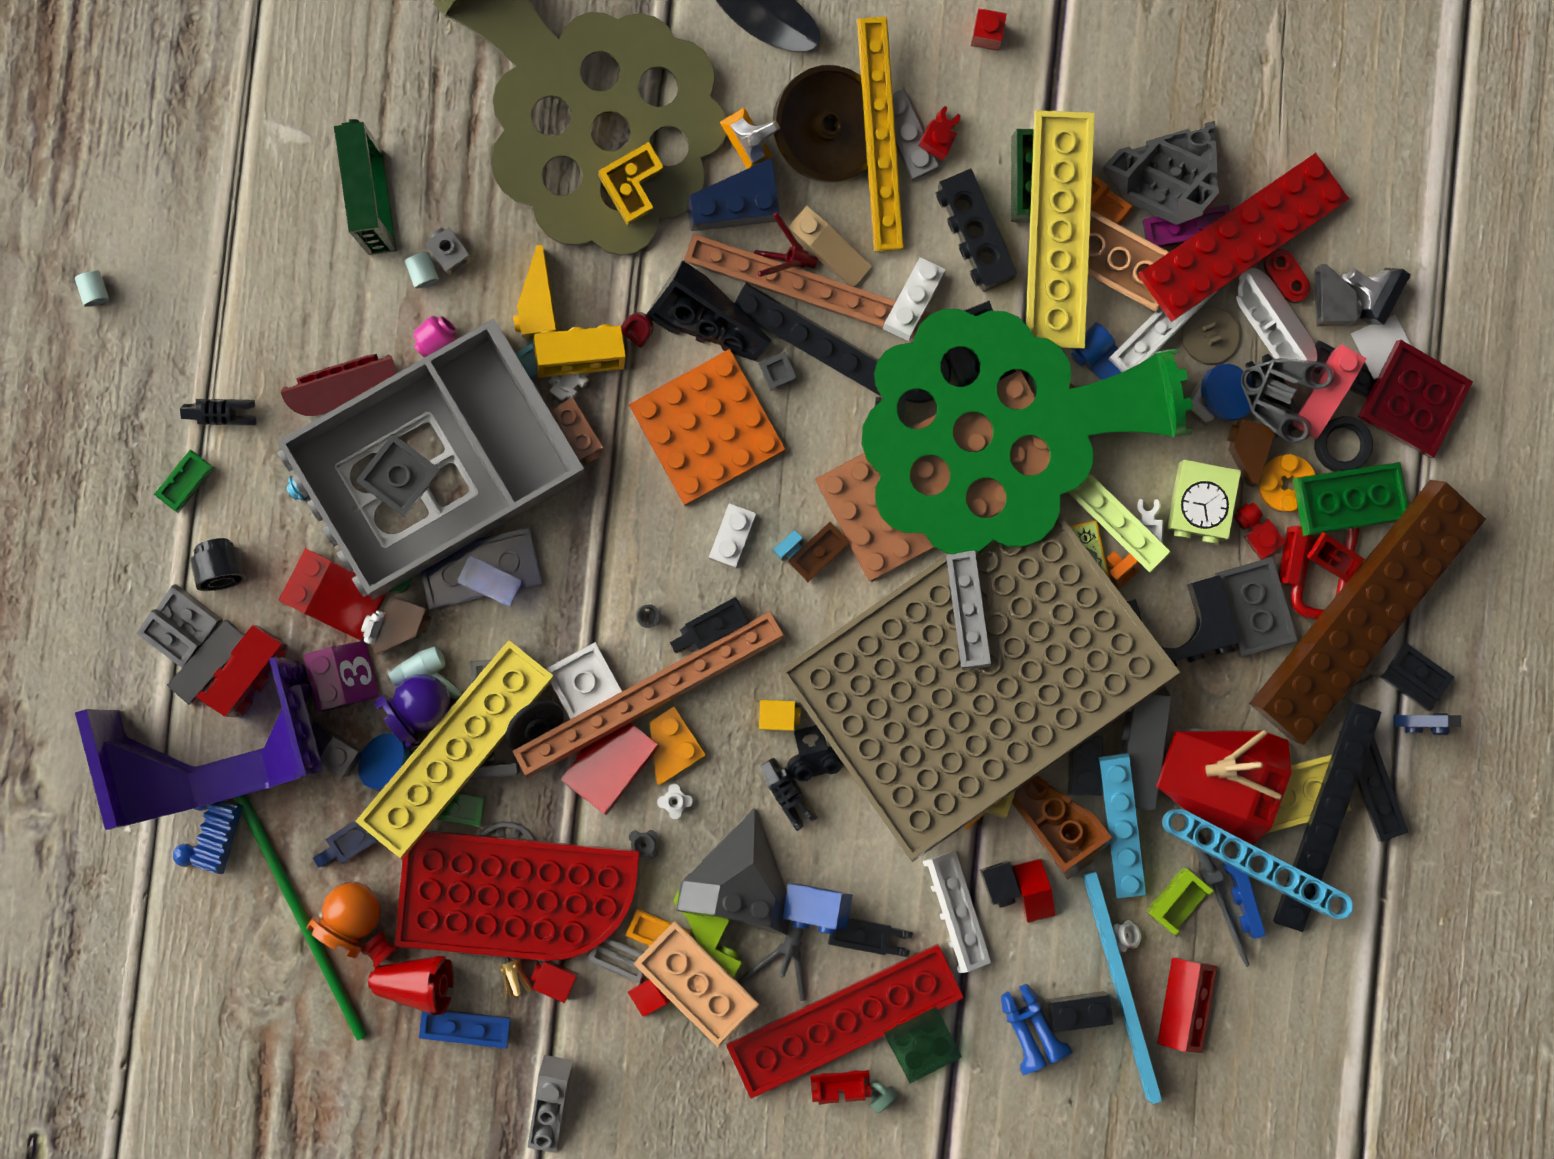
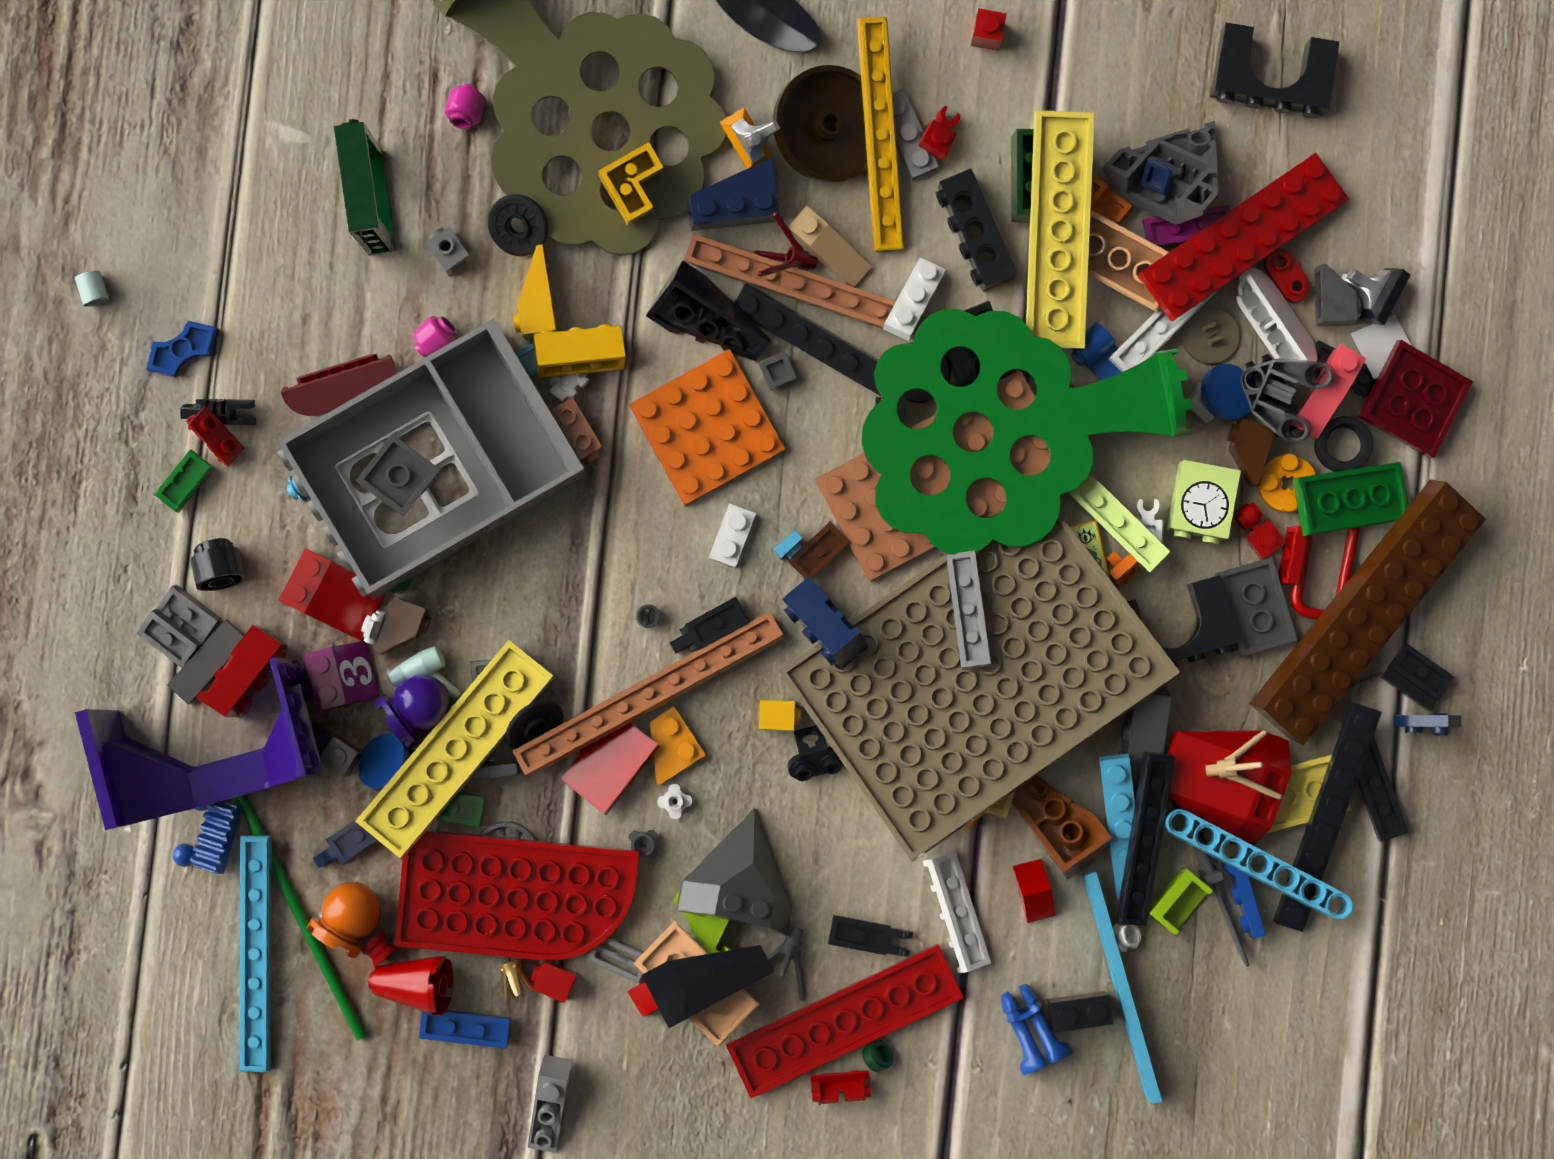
light aqua beam [405,252,439,289] -> none
tile [421,527,543,610] -> none
clear blue plate [457,556,523,607] -> none
white plate [546,642,622,719] -> none
dark red tile [621,312,654,348] -> none
light orange tile [625,908,691,946] -> none
black hinge [760,758,818,831] -> none
brick [782,884,853,934] -> none
sand green tile [869,1082,898,1113] -> none
clear green plate [884,1006,962,1084] -> none
black brick [980,860,1021,908] -> none
black brick [1068,736,1103,796] -> none
red panel [1157,958,1217,1053] -> none
red slope [1307,532,1364,582] -> none
none -> blue tile [146,321,218,378]
none -> red hinge [186,406,245,467]
none -> medium azure tile [239,835,272,1072]
none -> dark pink head [445,84,486,129]
none -> black wheel [488,194,548,256]
none -> black wedge [642,945,774,1028]
none -> dark blue wedge [782,577,868,670]
none -> dark green tile [862,1040,893,1072]
none -> black tile [1116,751,1175,926]
none -> dark blue tile [1140,156,1177,196]
none -> black arch [1210,22,1339,118]

